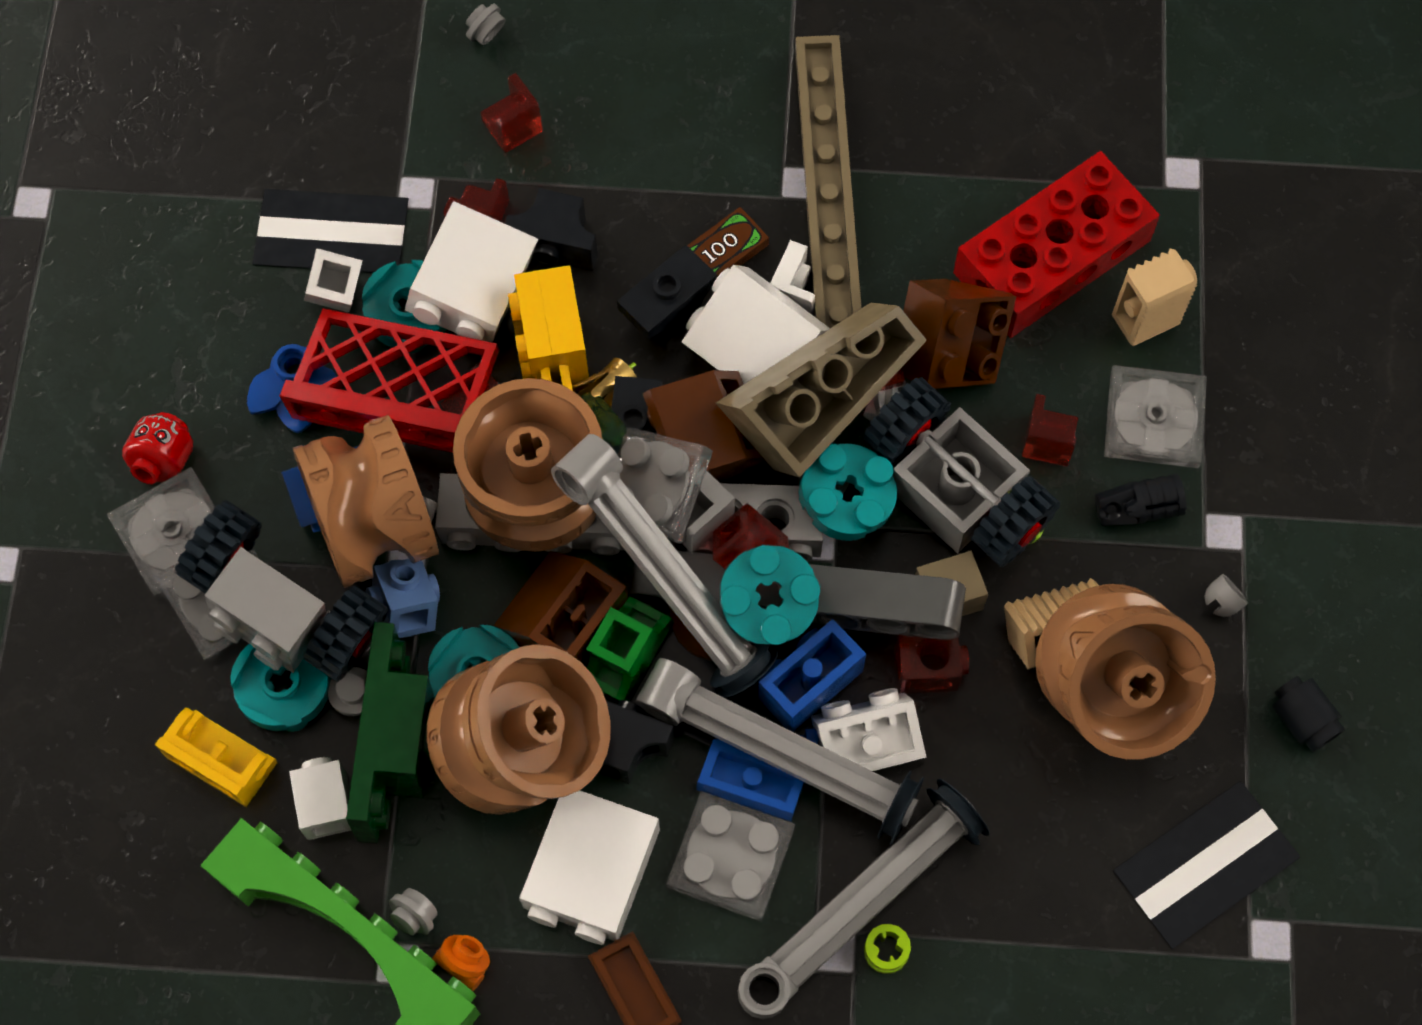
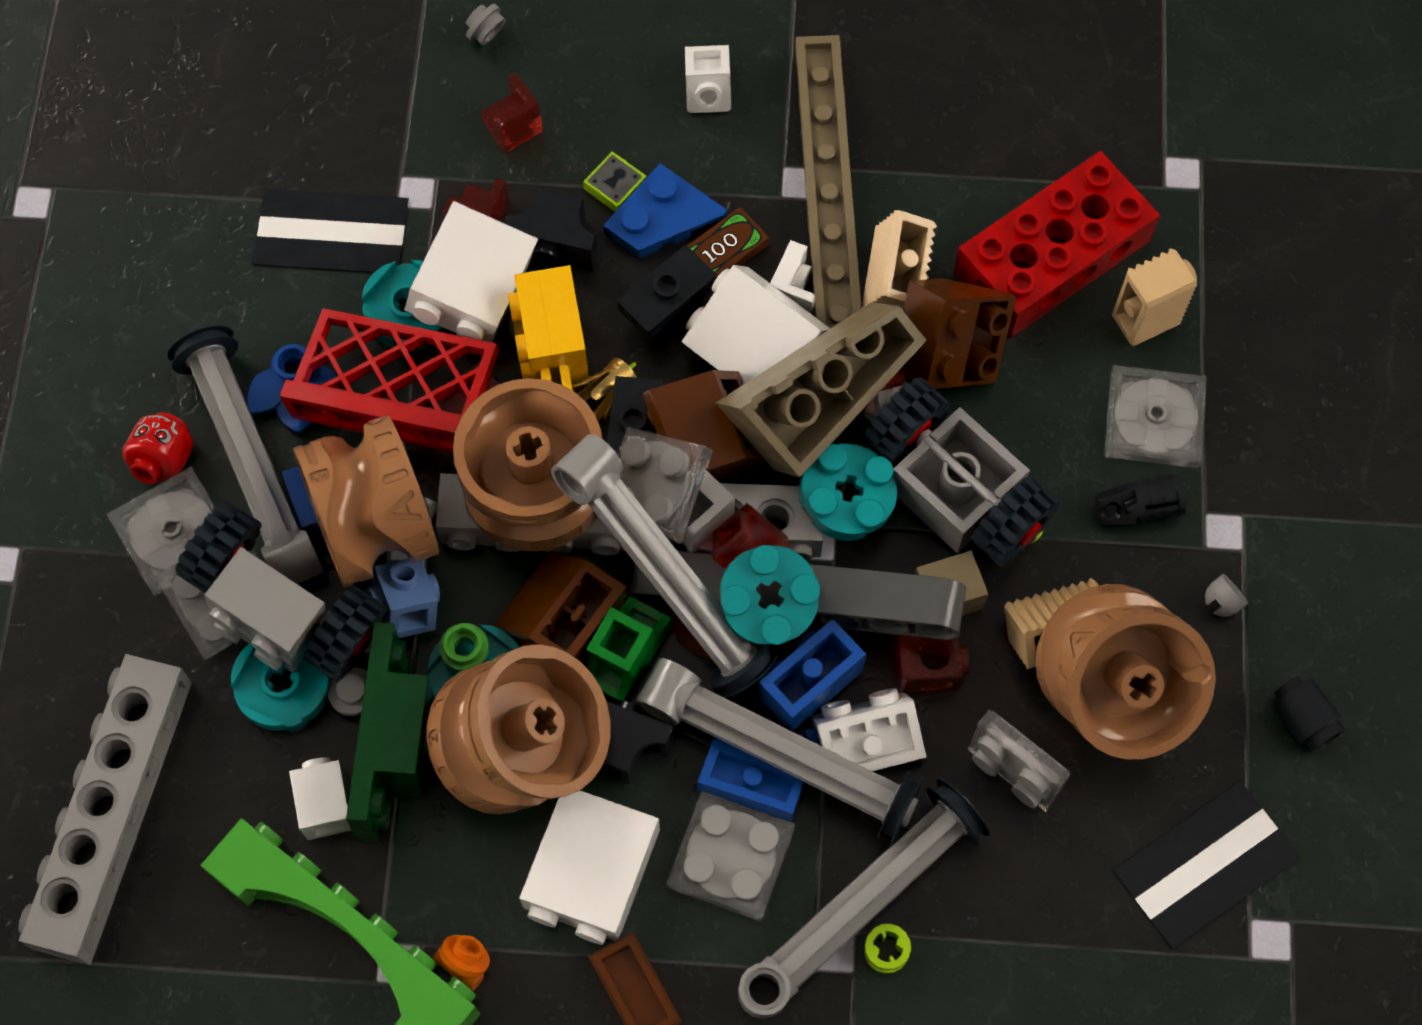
yellow hinge [155,707,277,807] -> none
white brick [304,249,363,312] -> none
light grey plate [389,888,438,936] -> none
clear green piece [581,392,627,447] -> none
clear red panel [1021,394,1078,466] -> none
none -> light grey brick [18,654,192,966]
none -> light grey piece [167,325,325,585]
none -> bright green plate [439,623,489,672]
none -> tile [583,151,647,212]
none -> blue wing [603,163,728,259]
none -> white bracket [685,45,731,113]
none -> tan brick [862,210,937,310]
none -> piece [968,710,1071,812]

